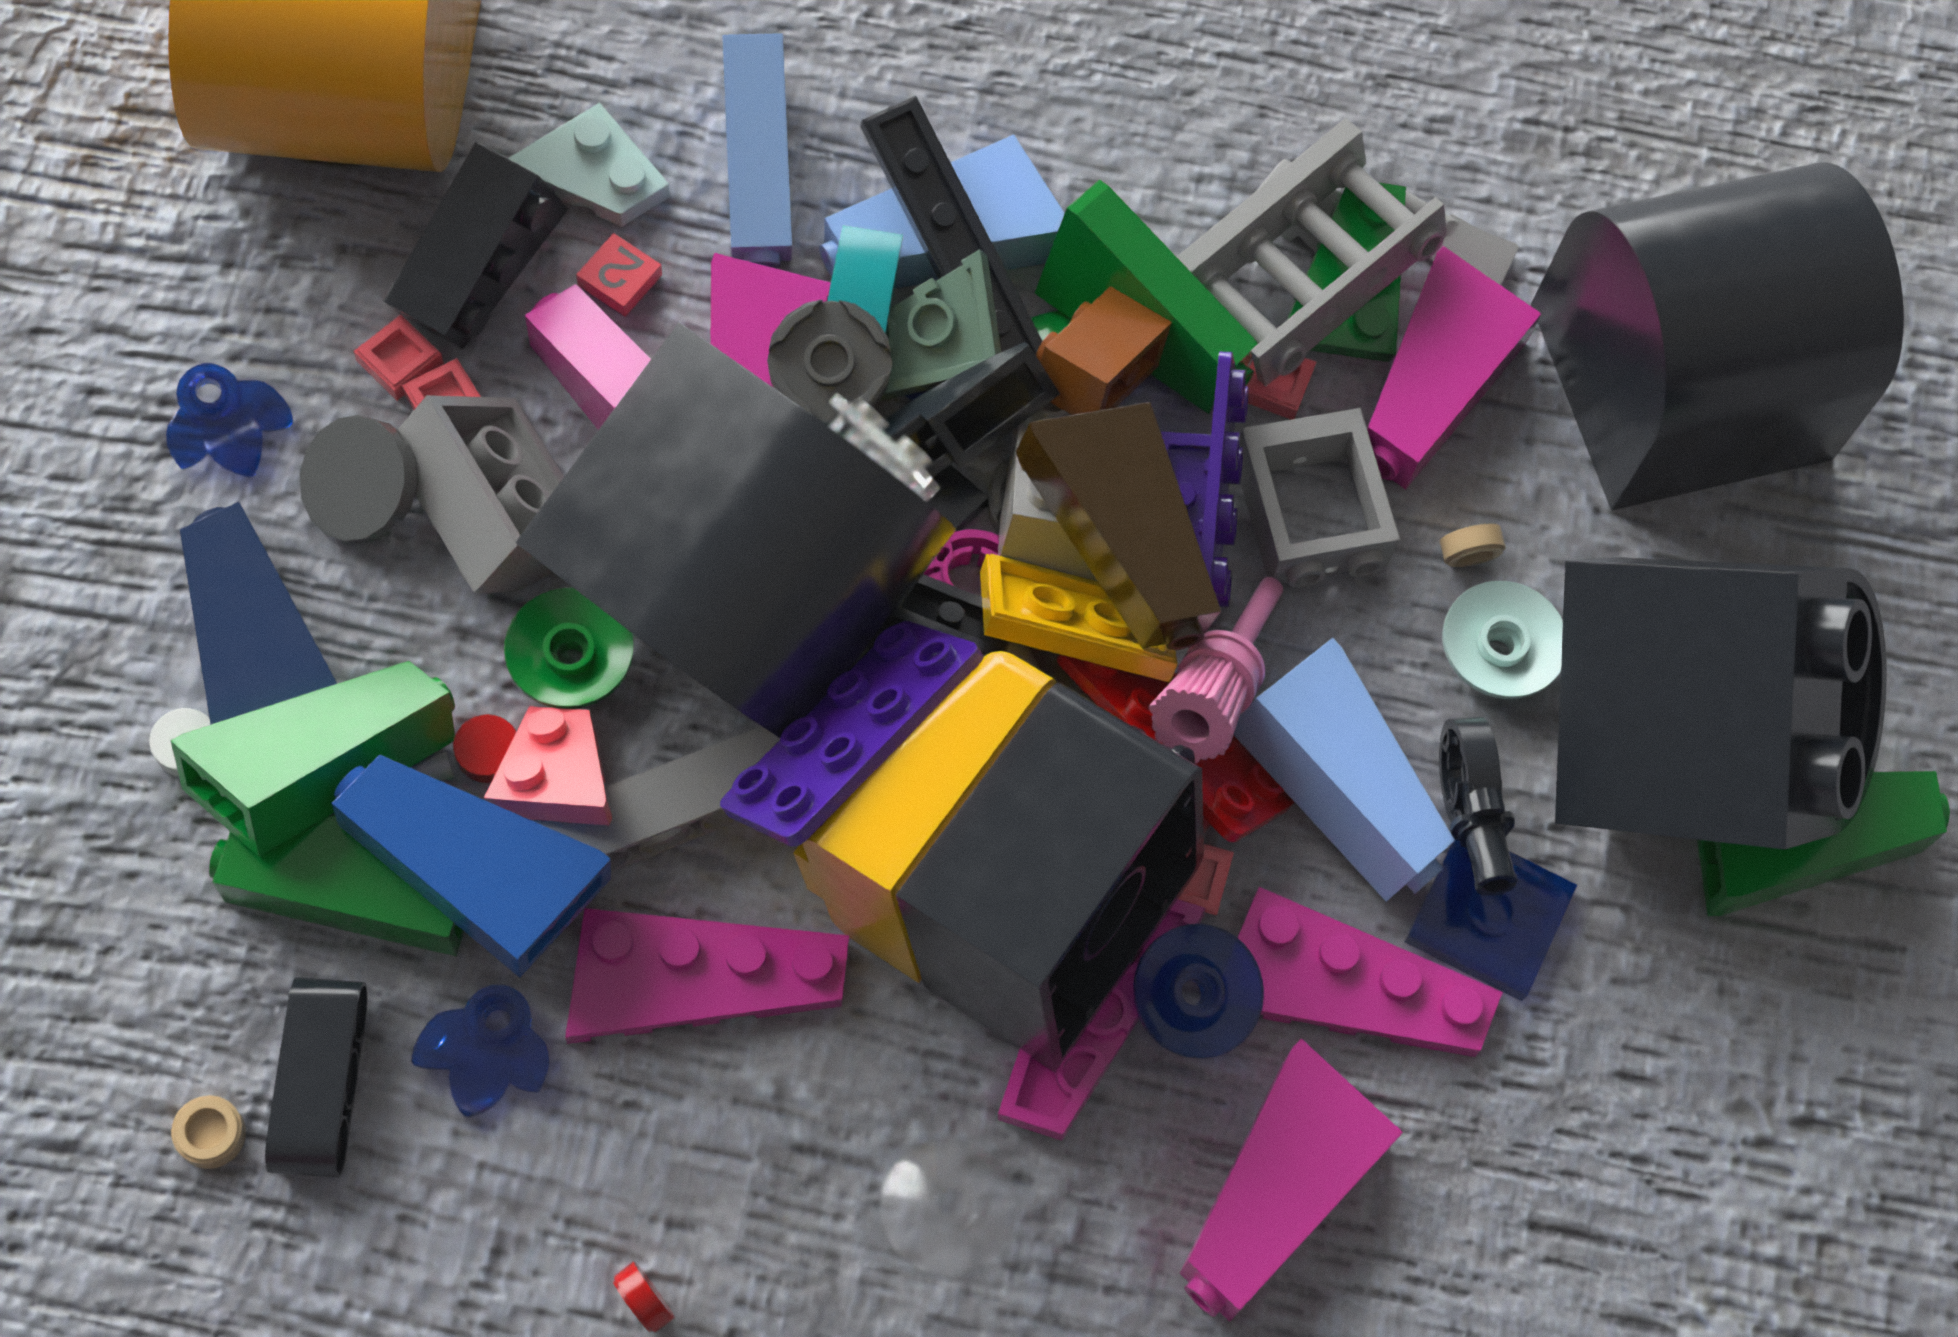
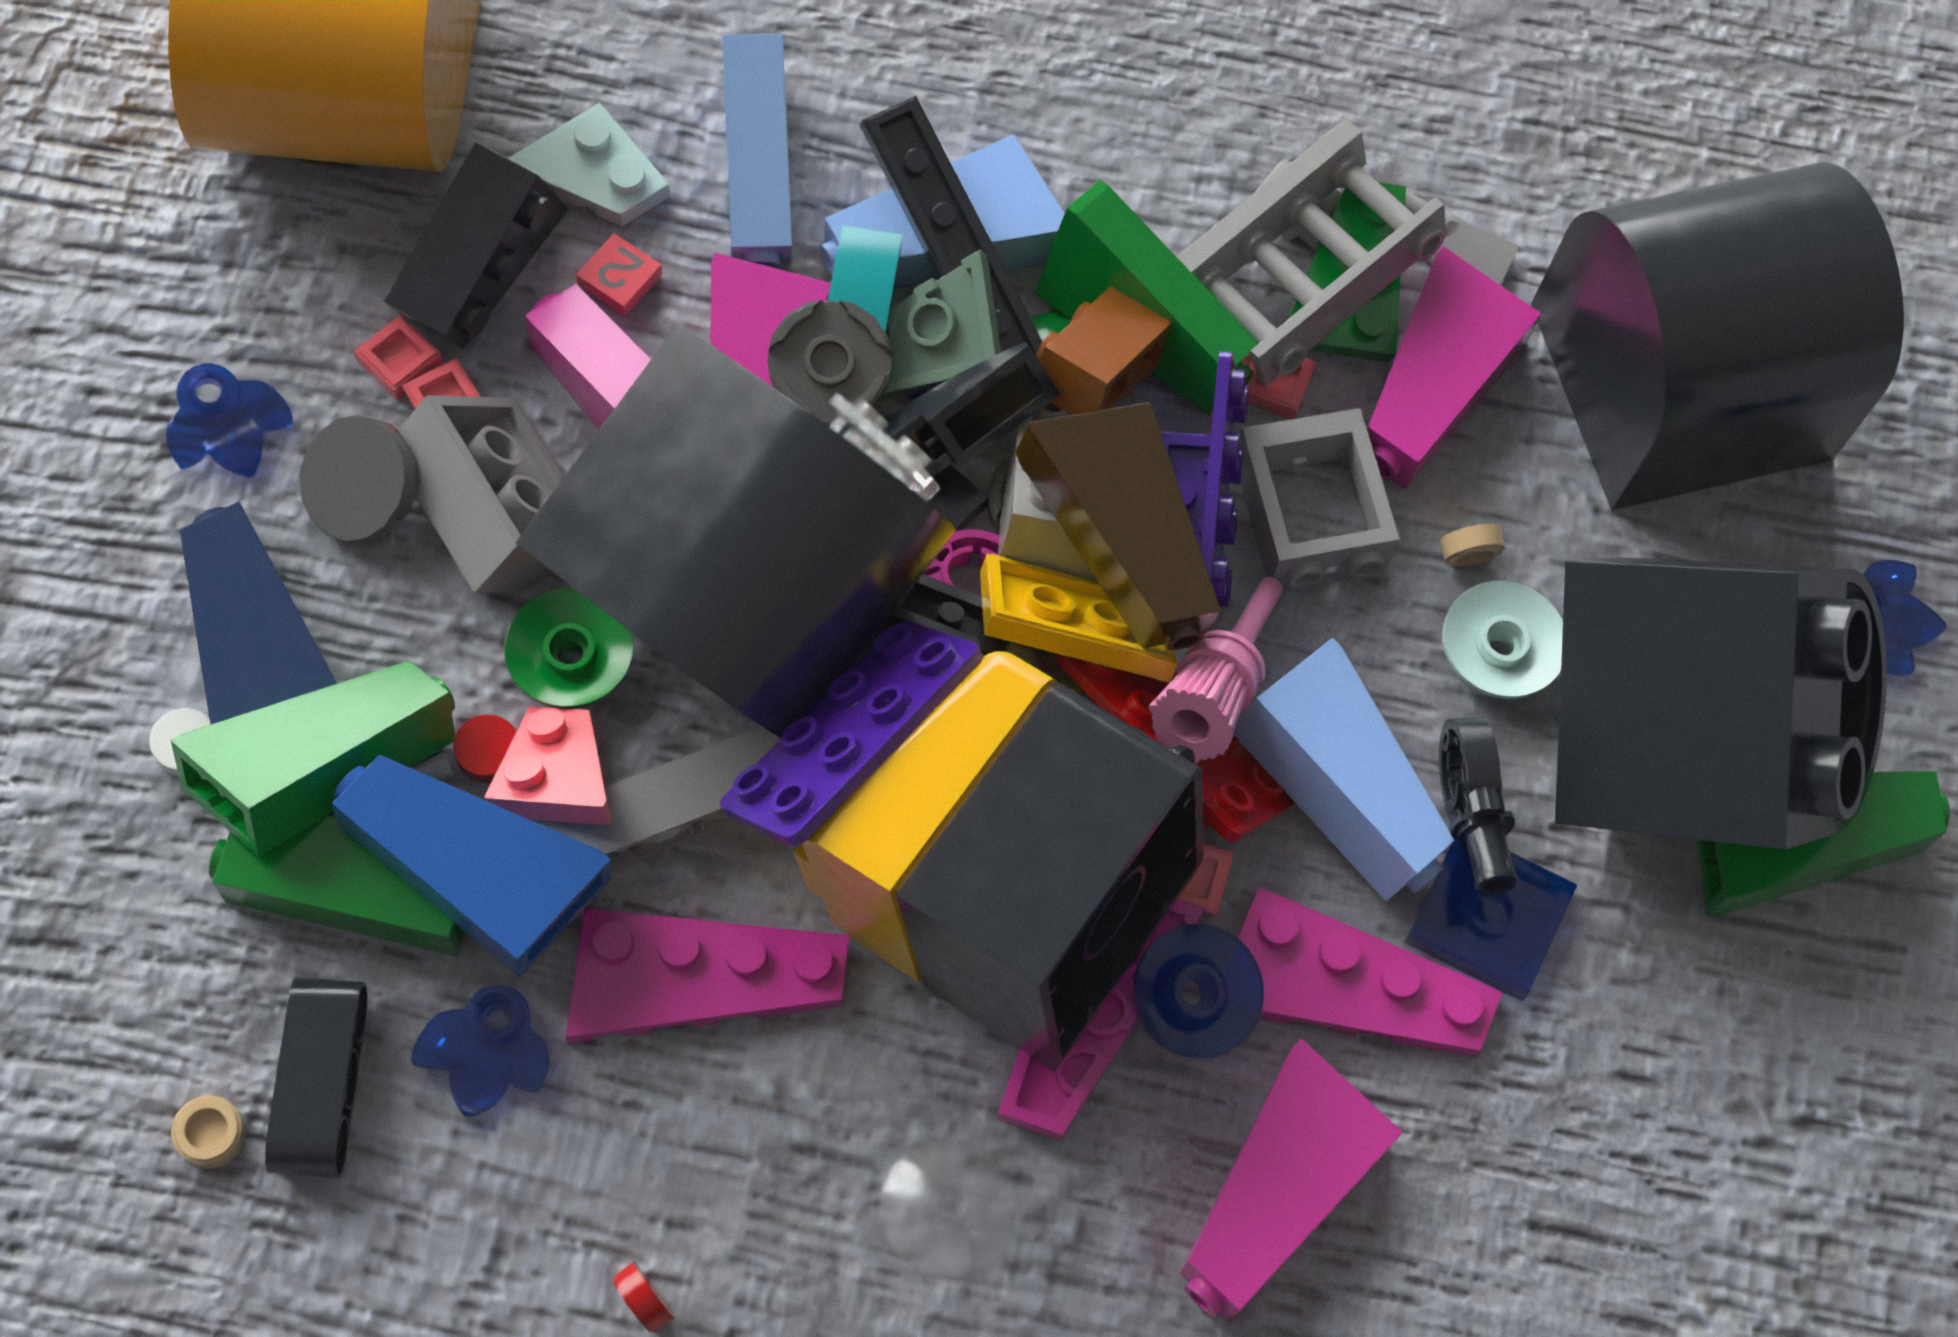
none -> clear blue plate [1862,559,1947,676]

